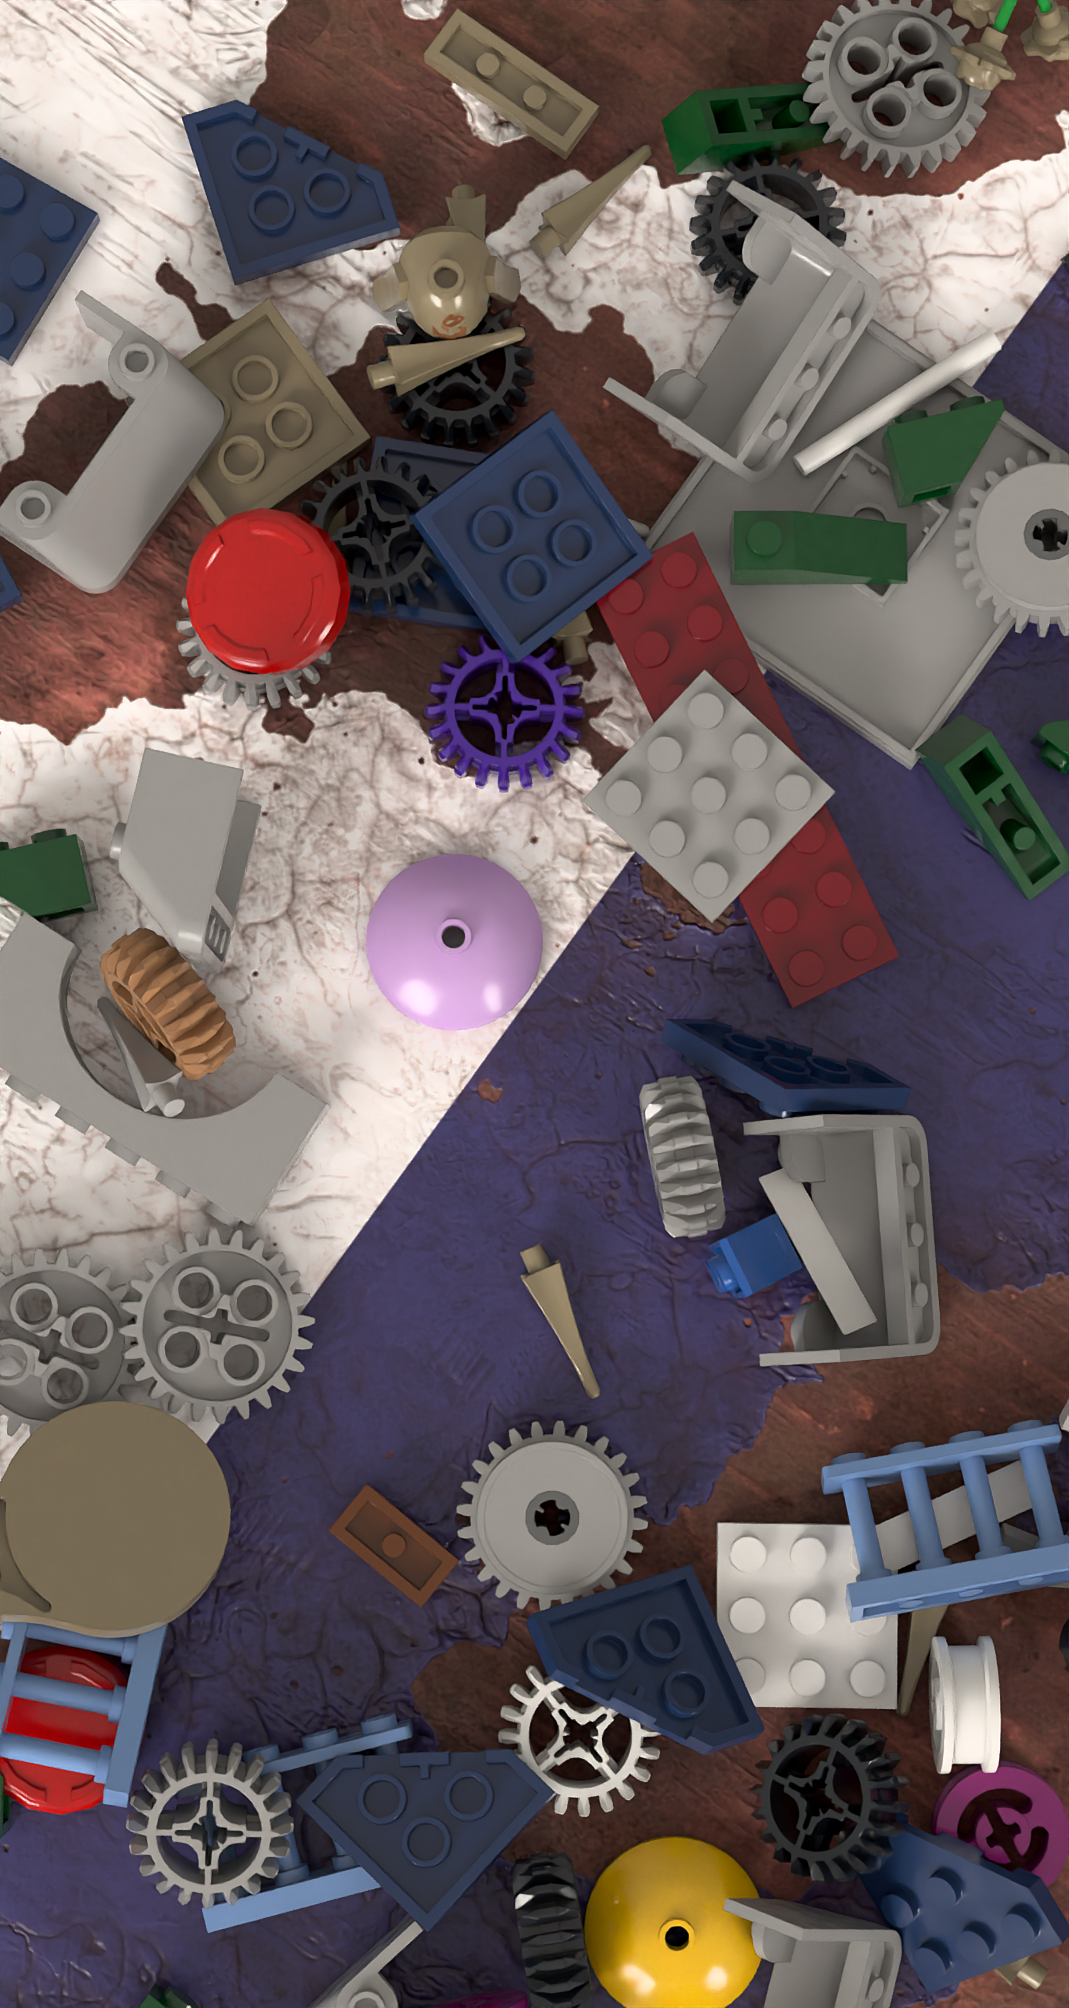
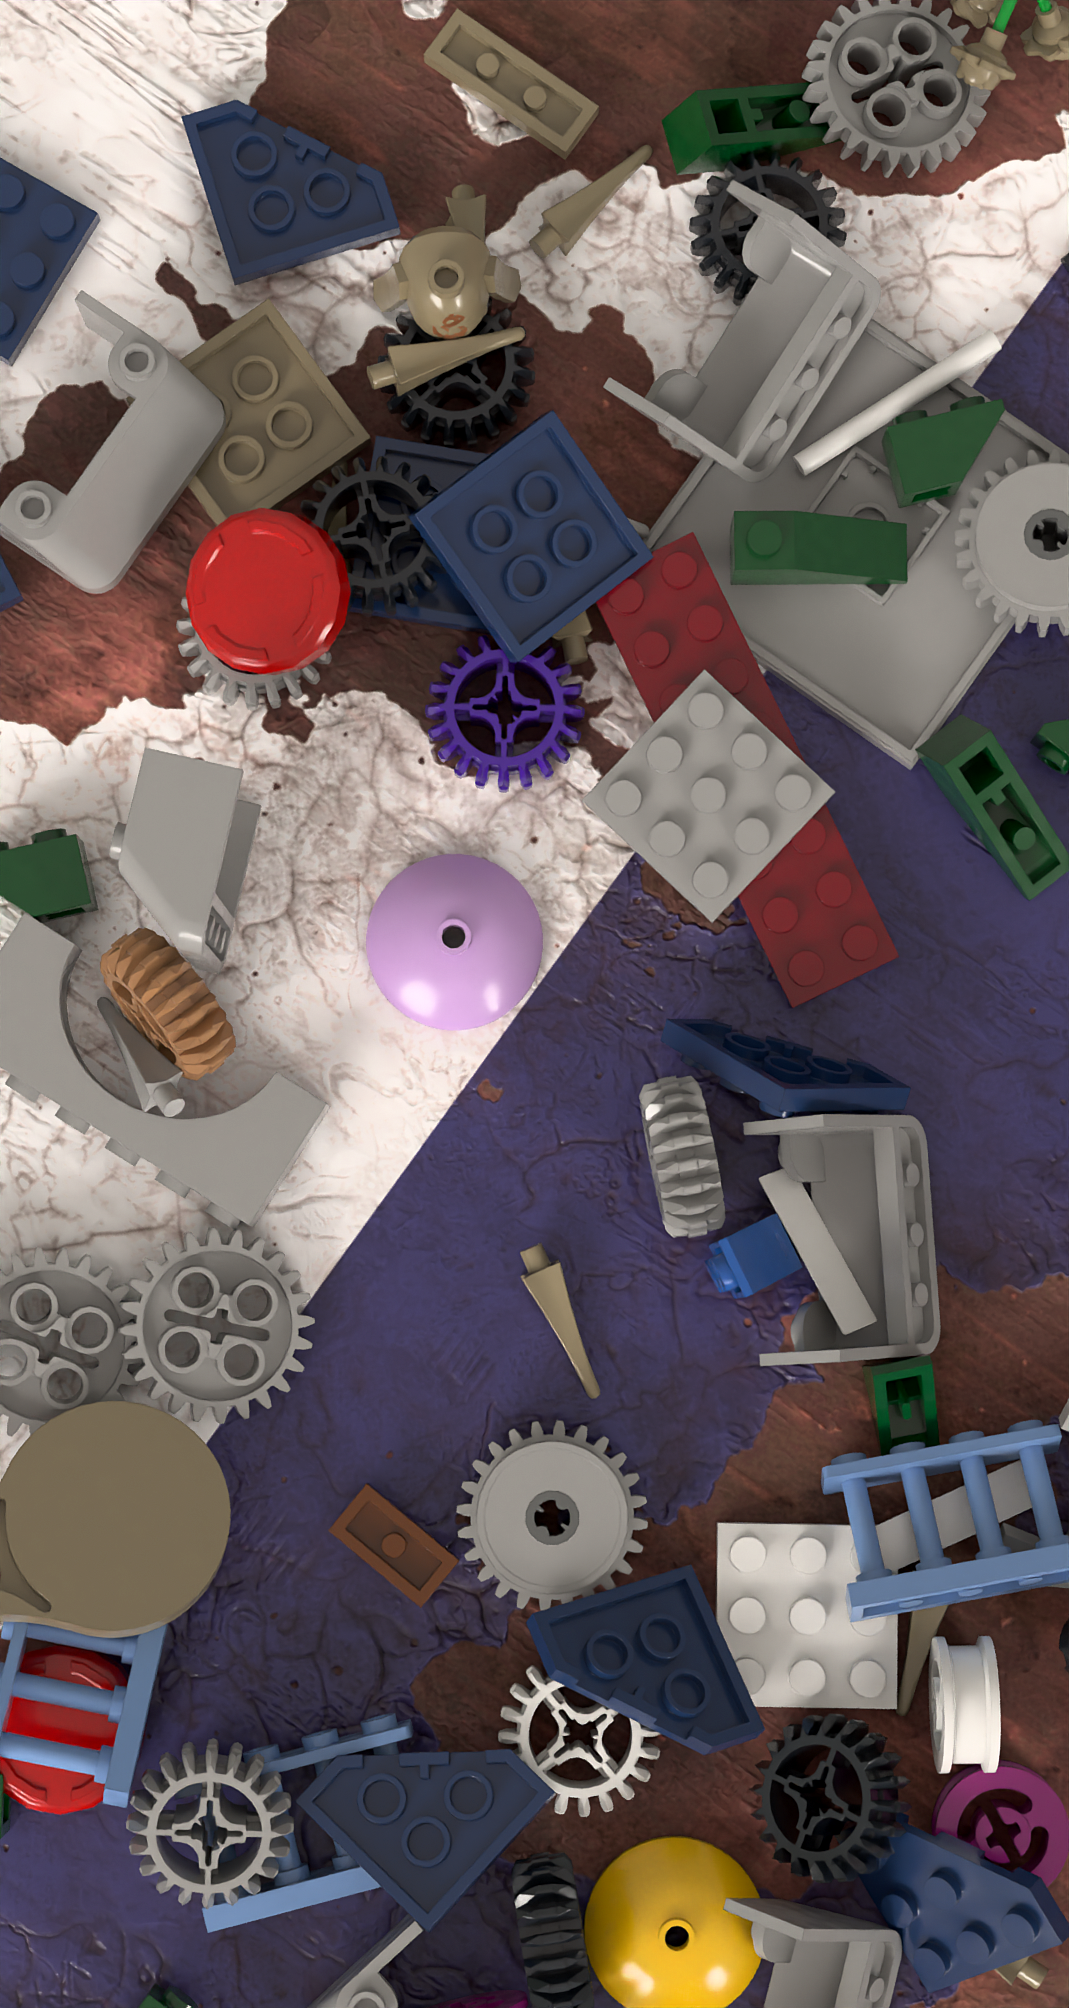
none -> dark green slope [862,1355,940,1456]

